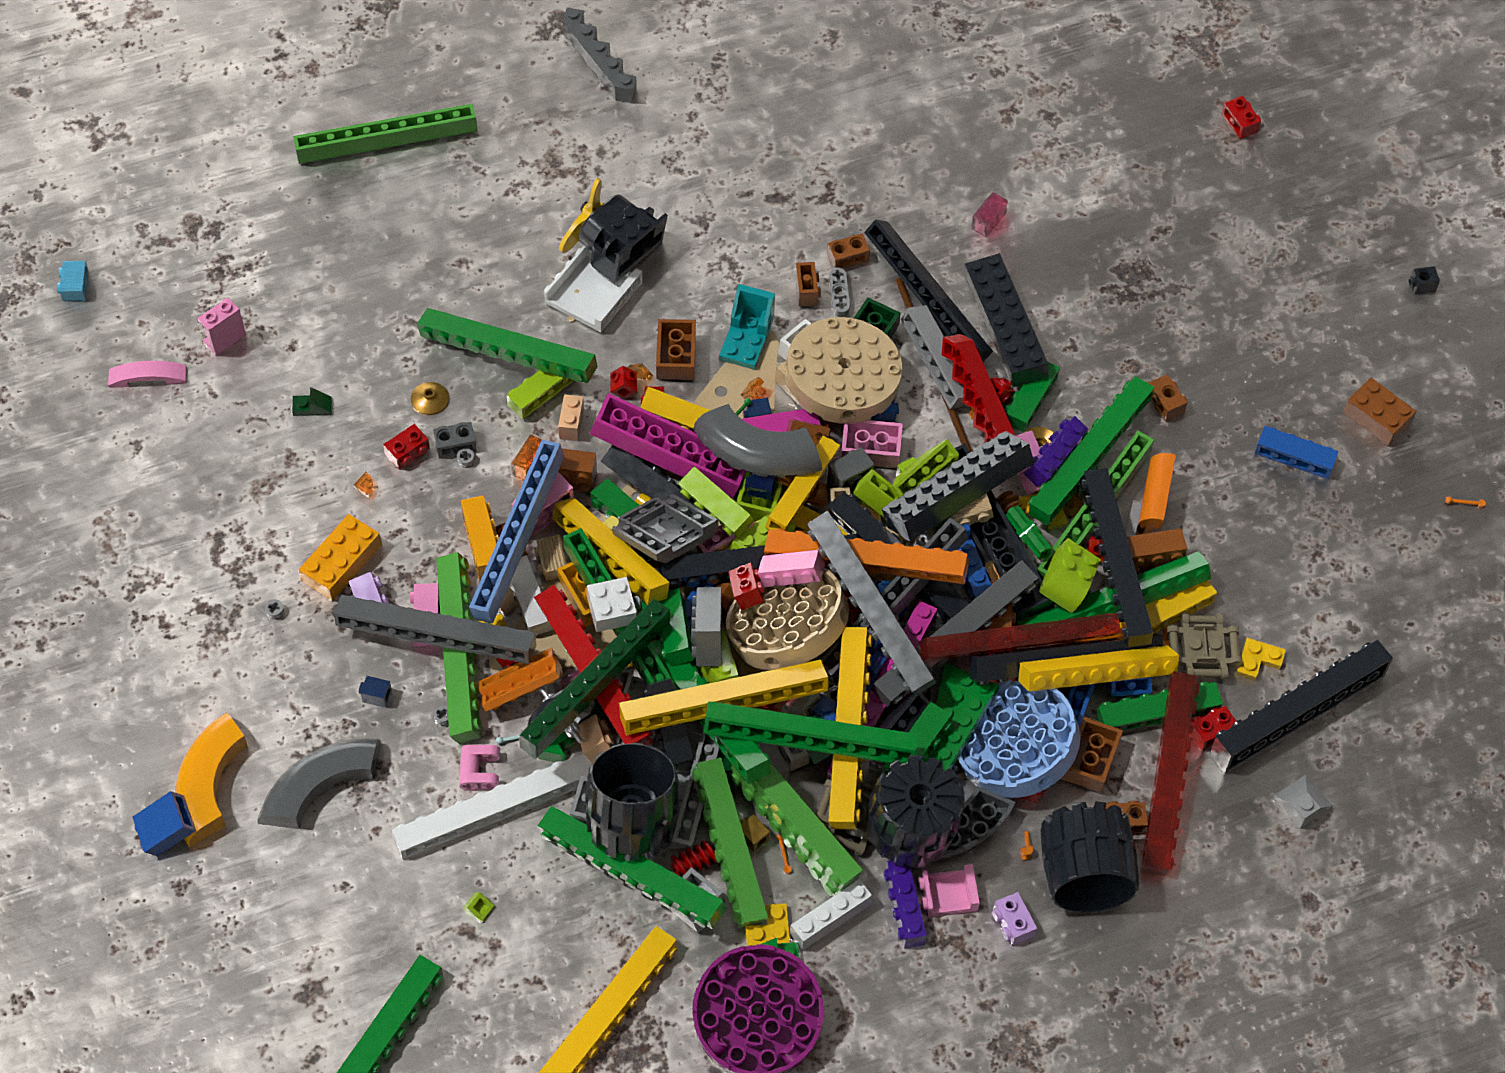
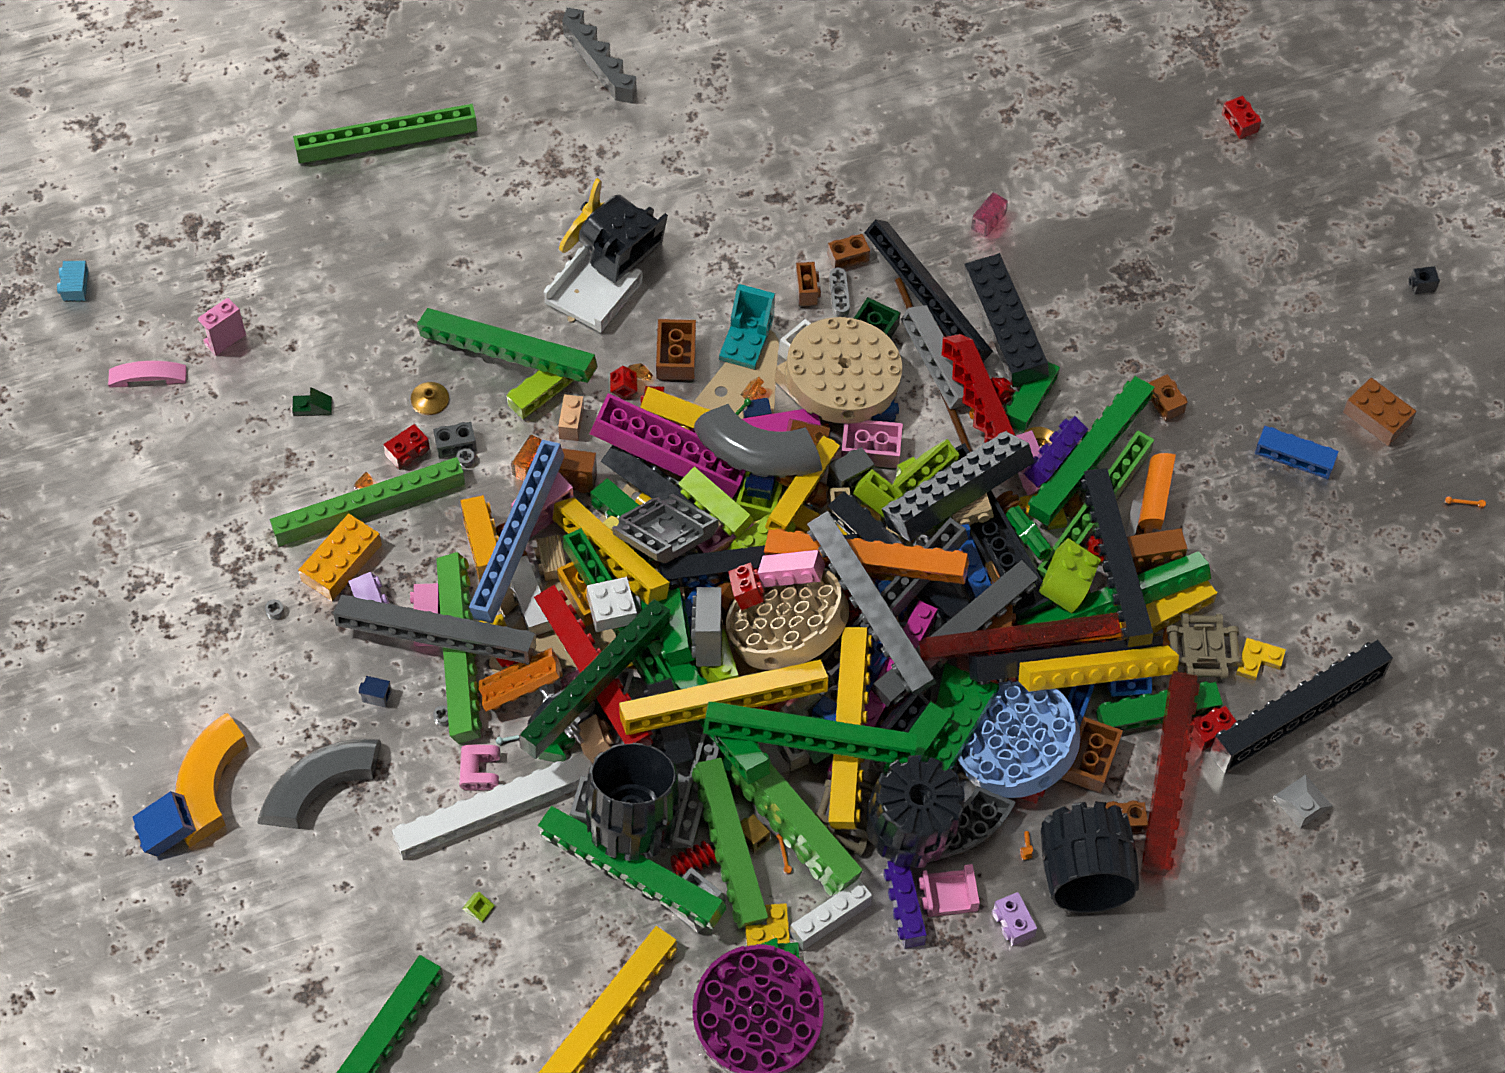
none -> bright green brick [269,457,465,547]

